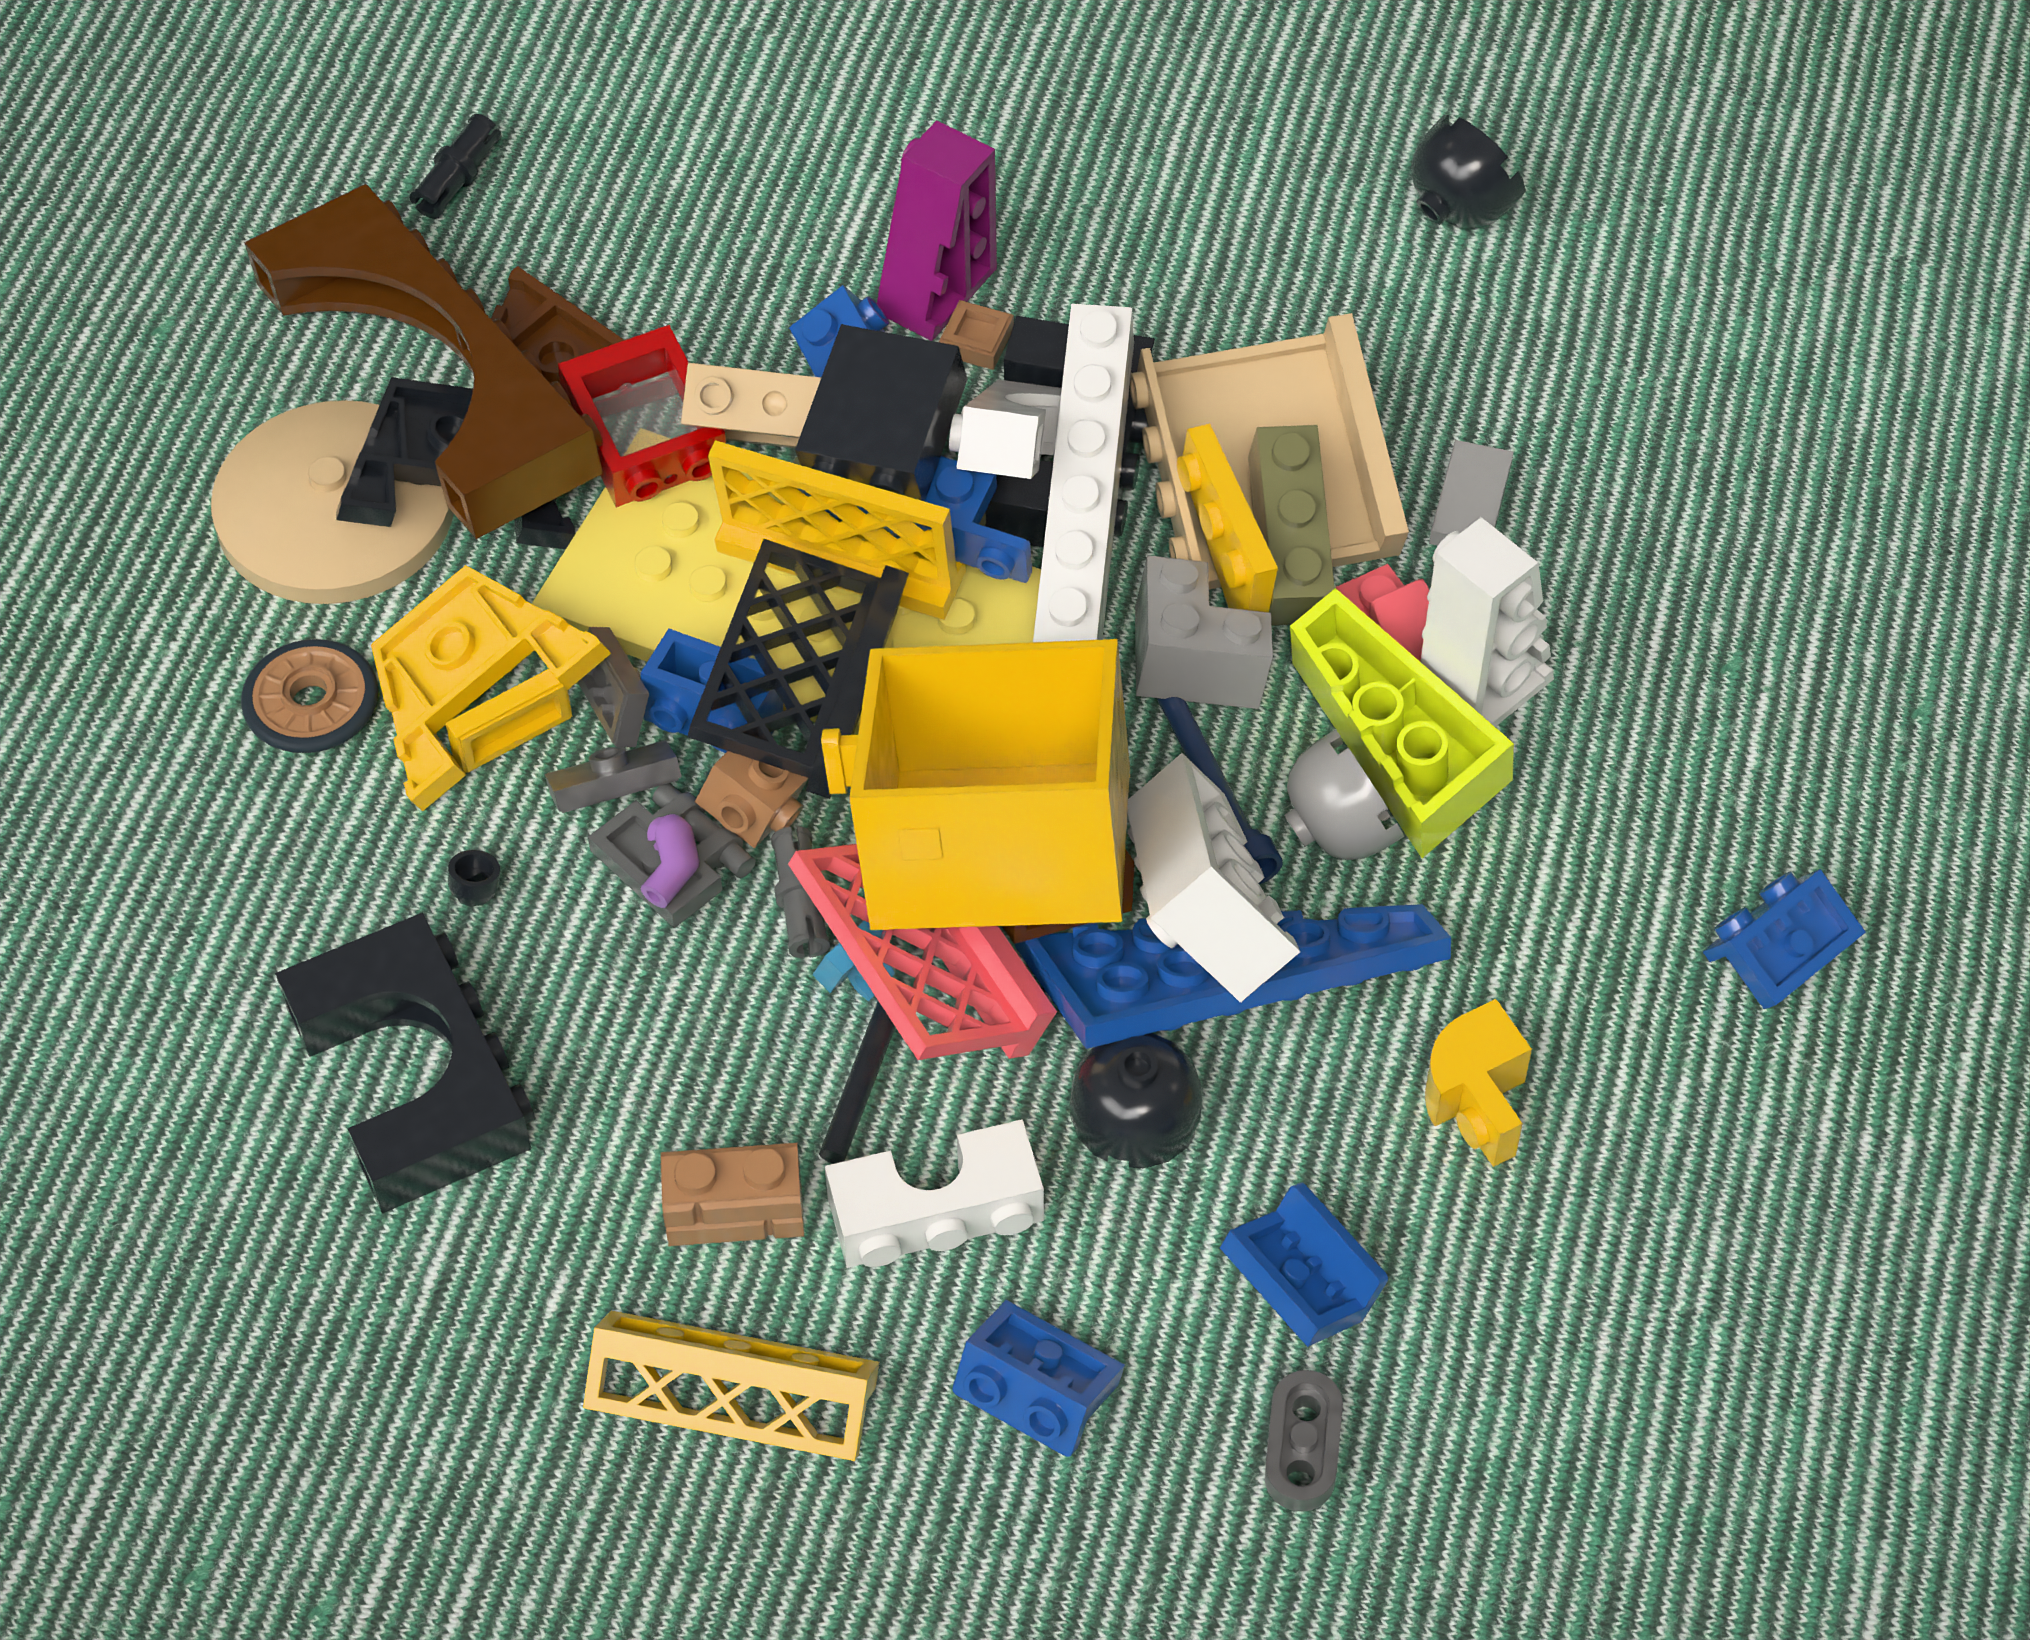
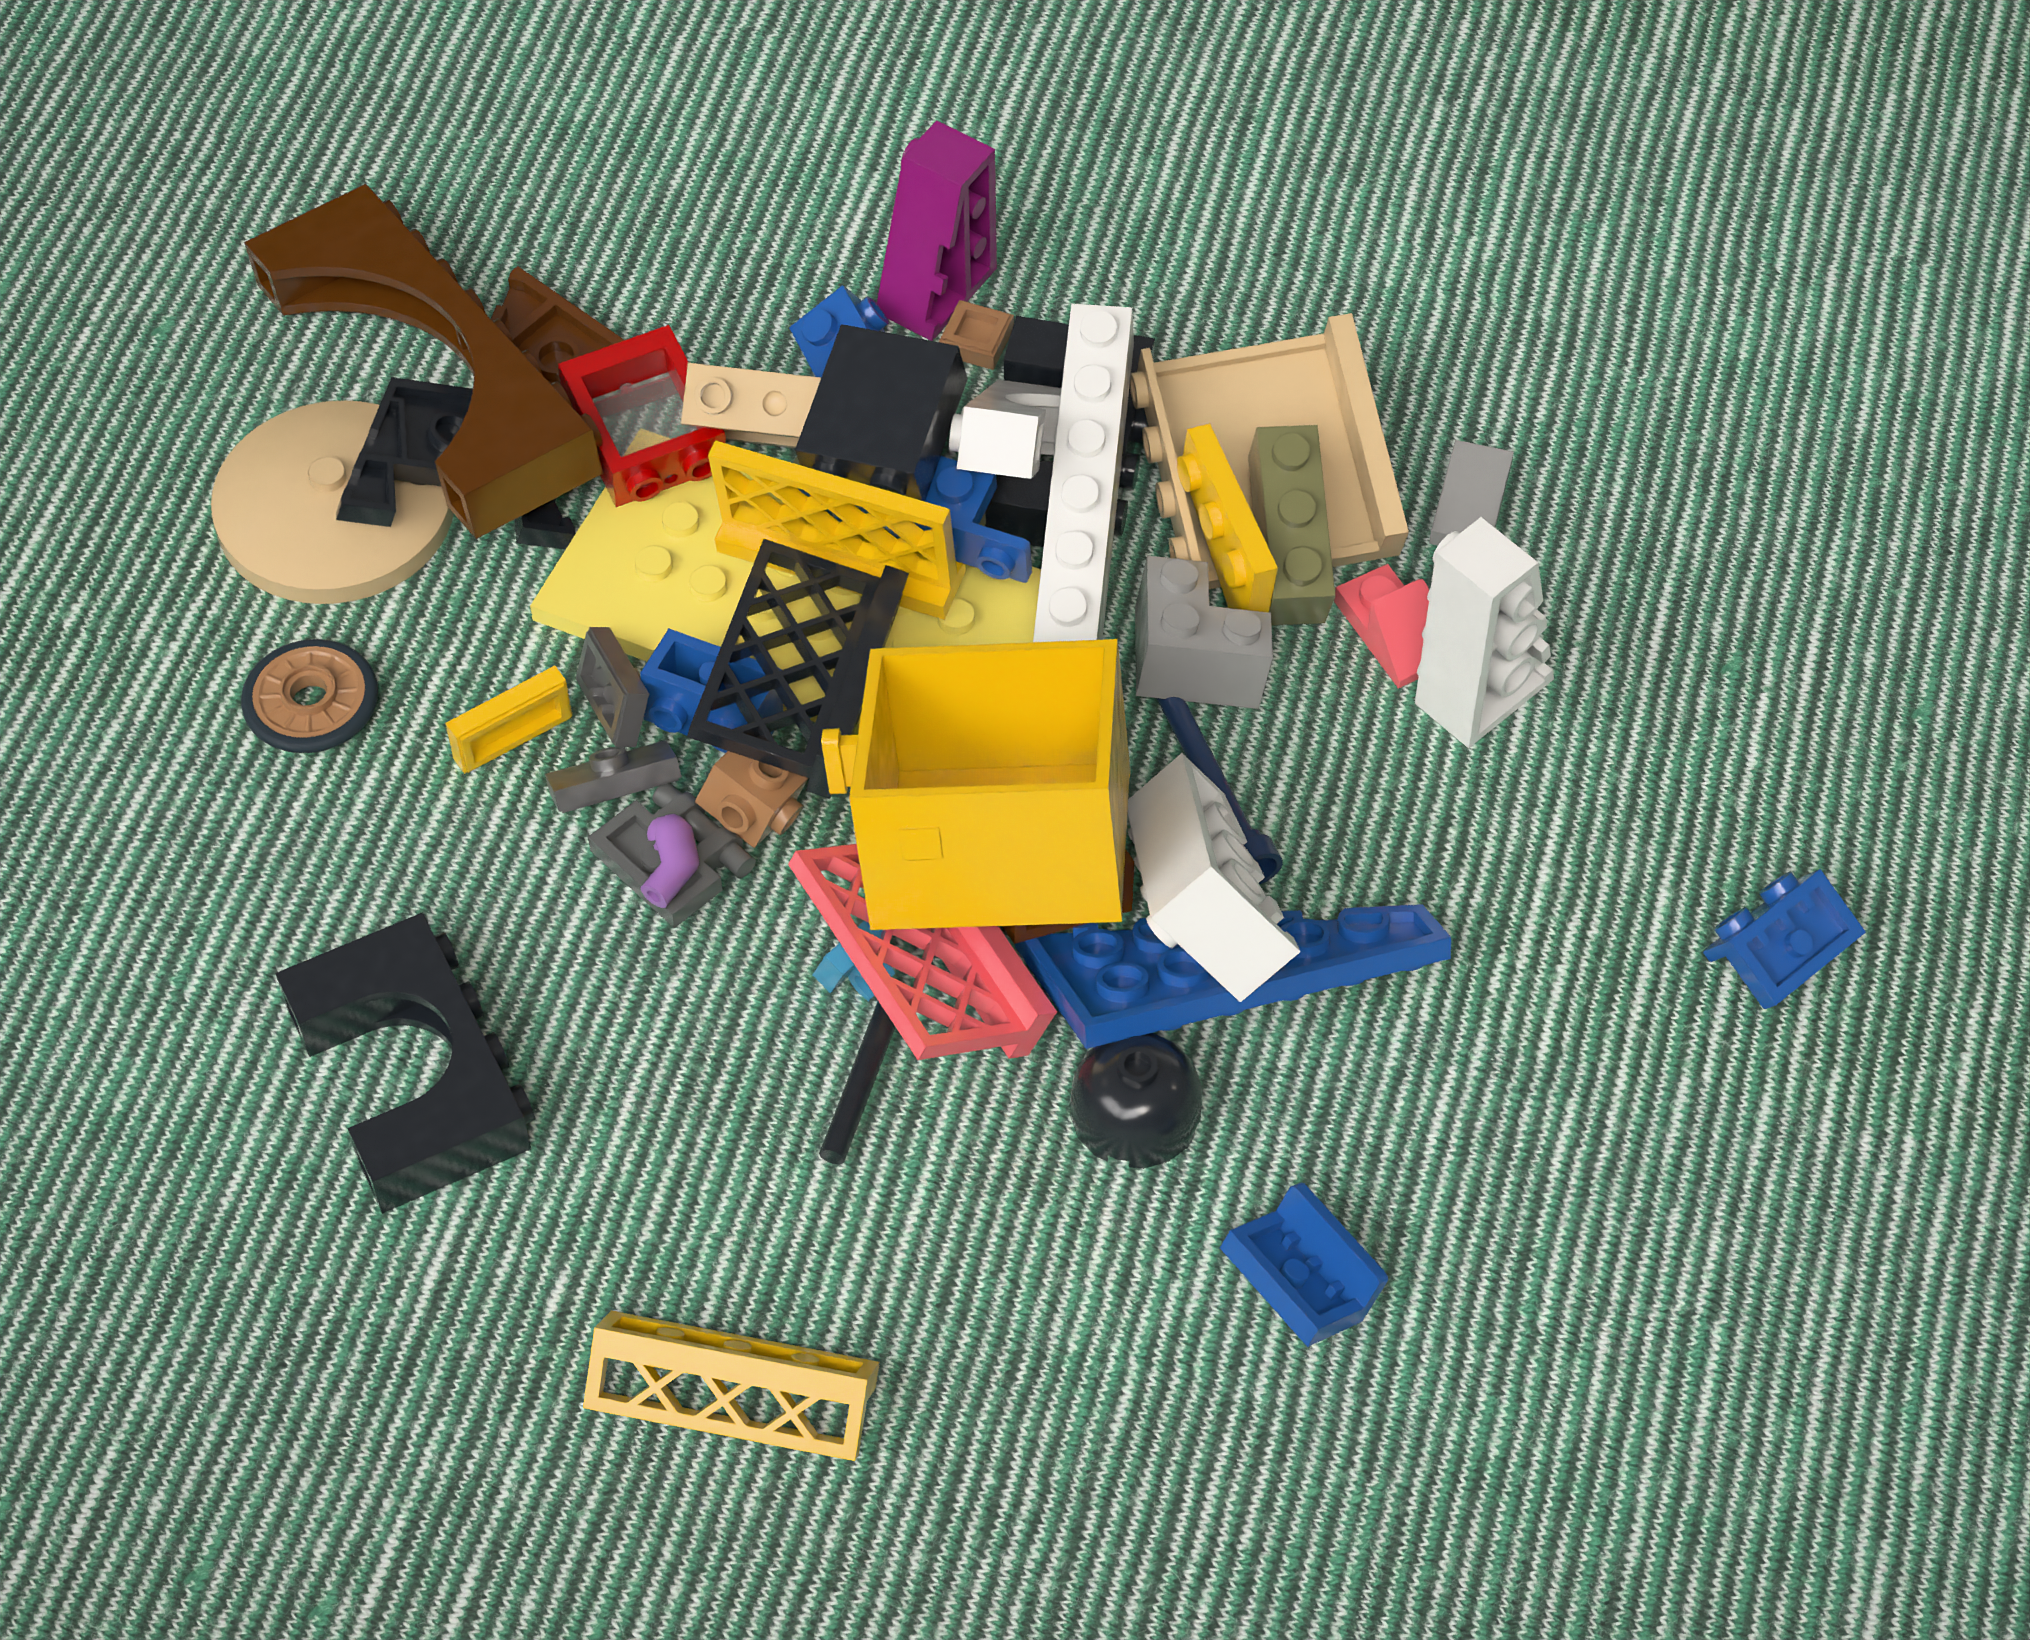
yellow wing [371,565,611,811] -> none
black pin [409,114,502,219] -> none
black hinge [448,850,500,907] -> none
medium nougat brick [661,1143,804,1246] -> none
dark grey pin [771,826,830,958] -> none
white arch [825,1119,1044,1268] -> none
blue bracket [952,1300,1125,1457] -> none
flat silver plate [1265,1370,1343,1512] -> none
light grey cylinder [1284,729,1404,860] -> none
neon yellow wedge [1290,588,1514,858] -> none
black cylinder [1411,115,1526,229] -> none
yellow brick [1425,999,1532,1167] -> none

